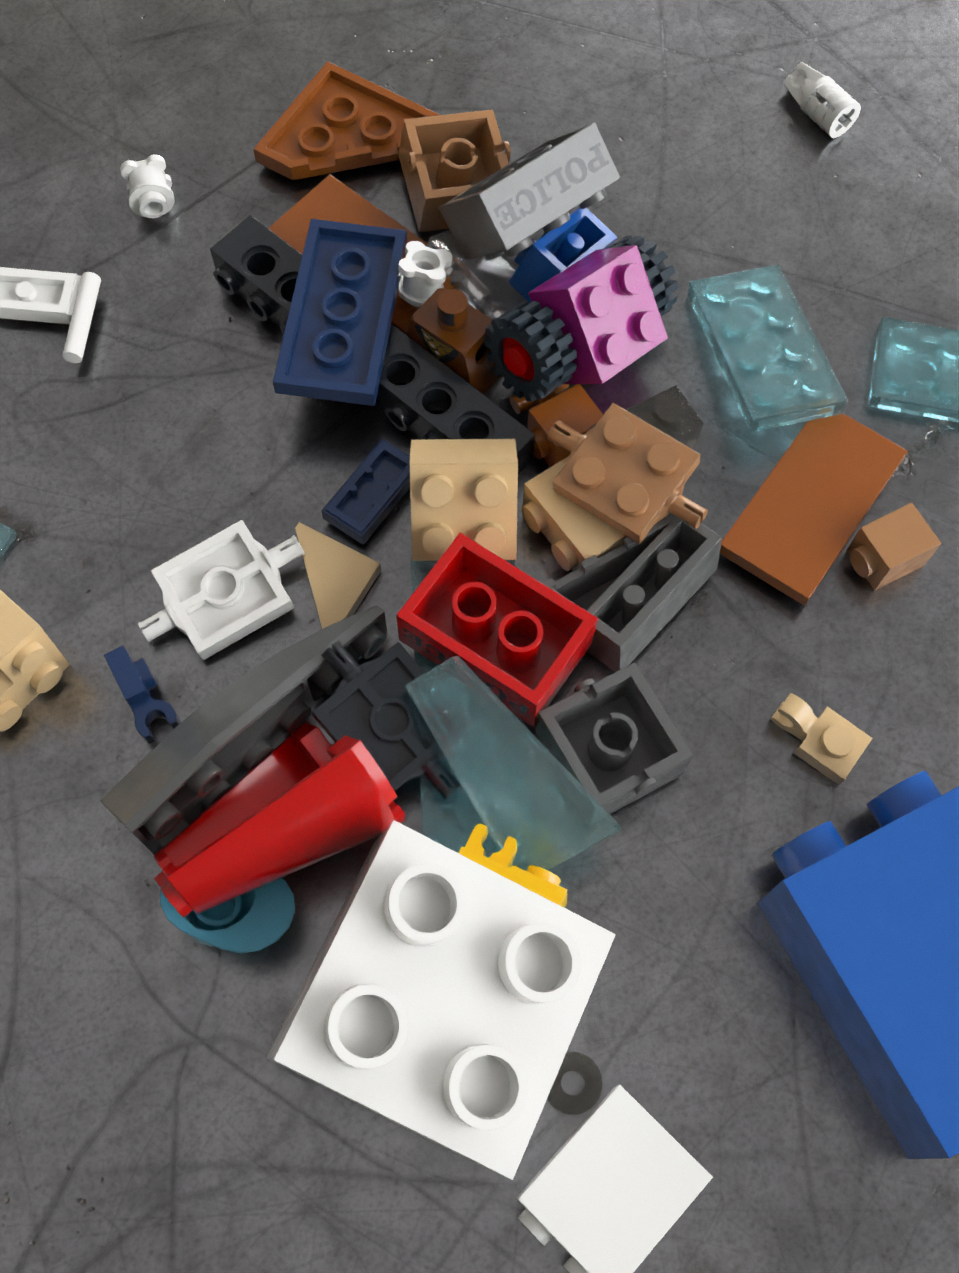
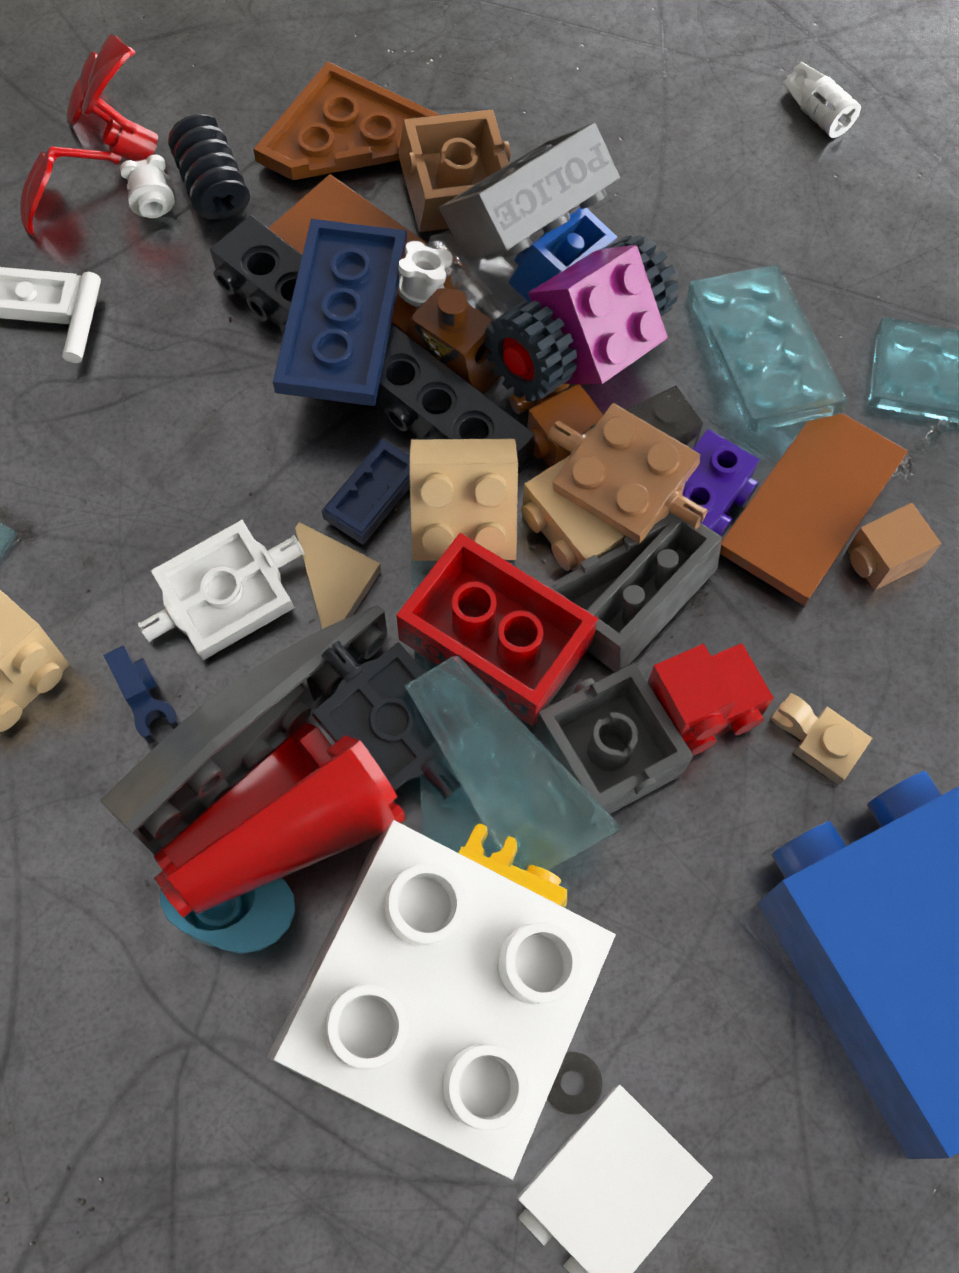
none -> red plant [20,34,158,236]
none -> black piece [168,114,250,220]
none -> red brick [647,643,774,756]
none -> dark purple brick [668,429,760,537]

